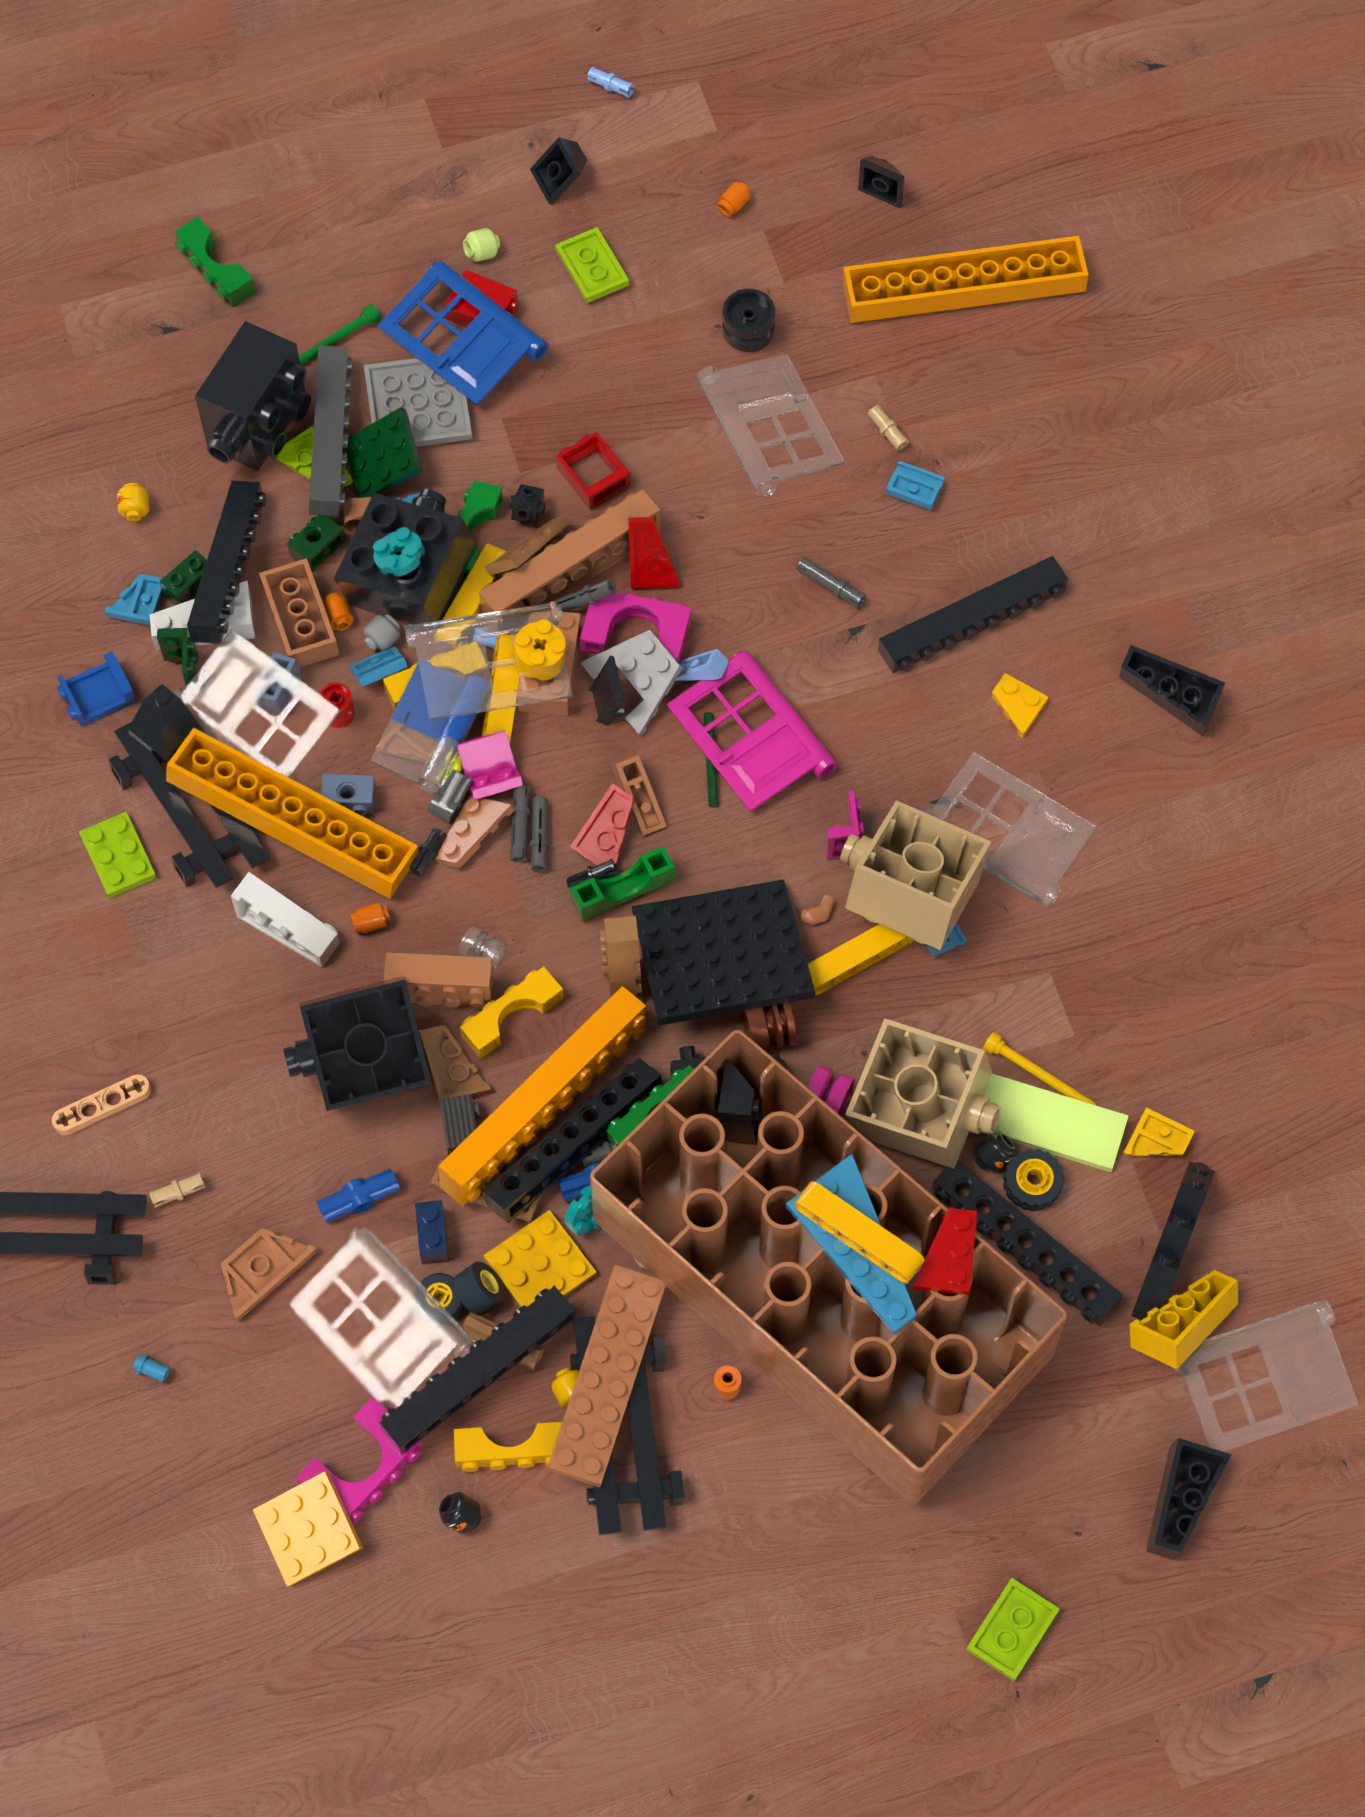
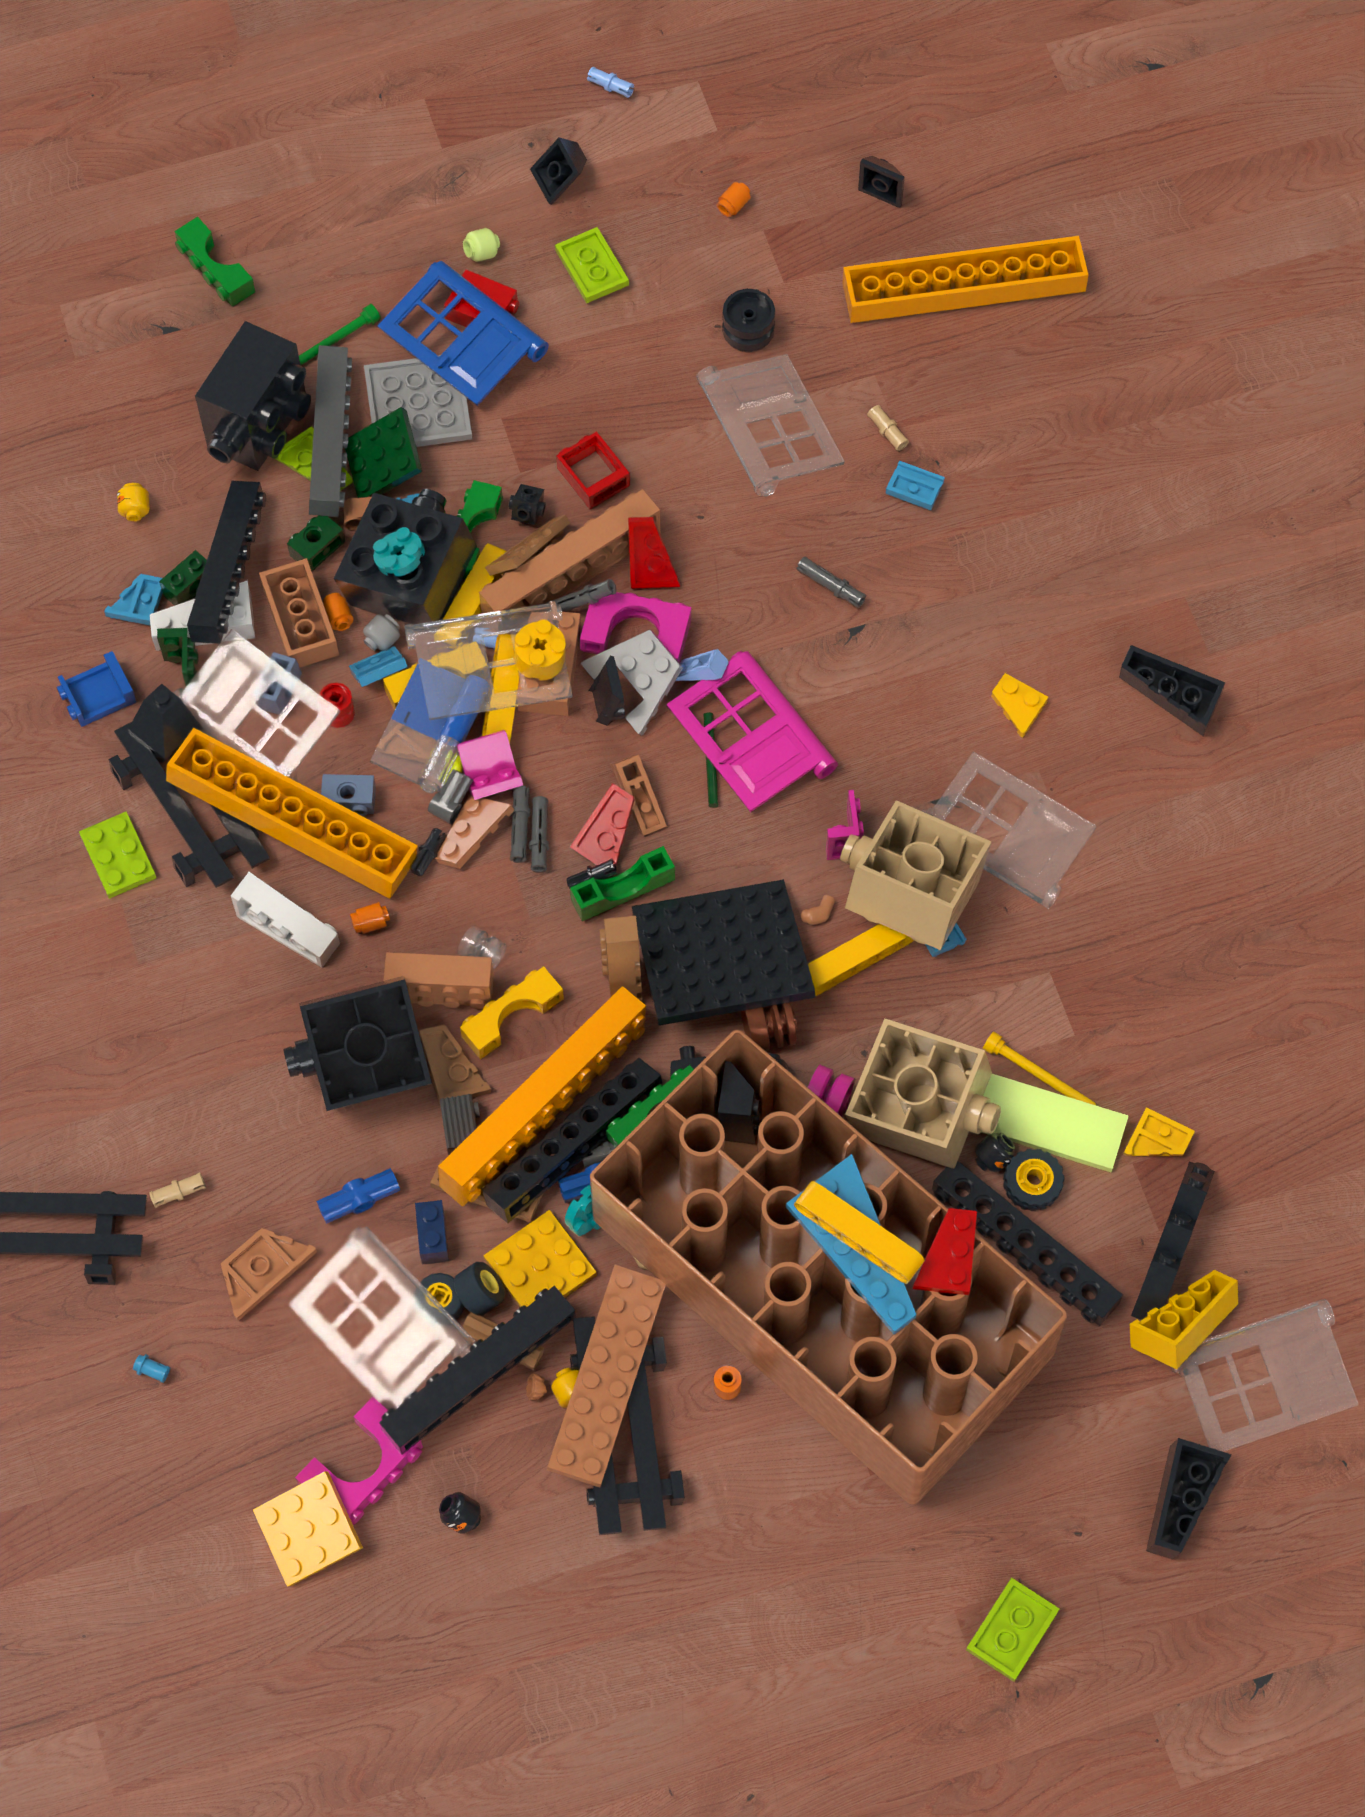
light nougat beam [52,1075,151,1135] -> none
yellow arch [454,1422,562,1472] -> none
black brick [878,556,1068,673] -> none
none -> nougat piece [526,1373,547,1400]

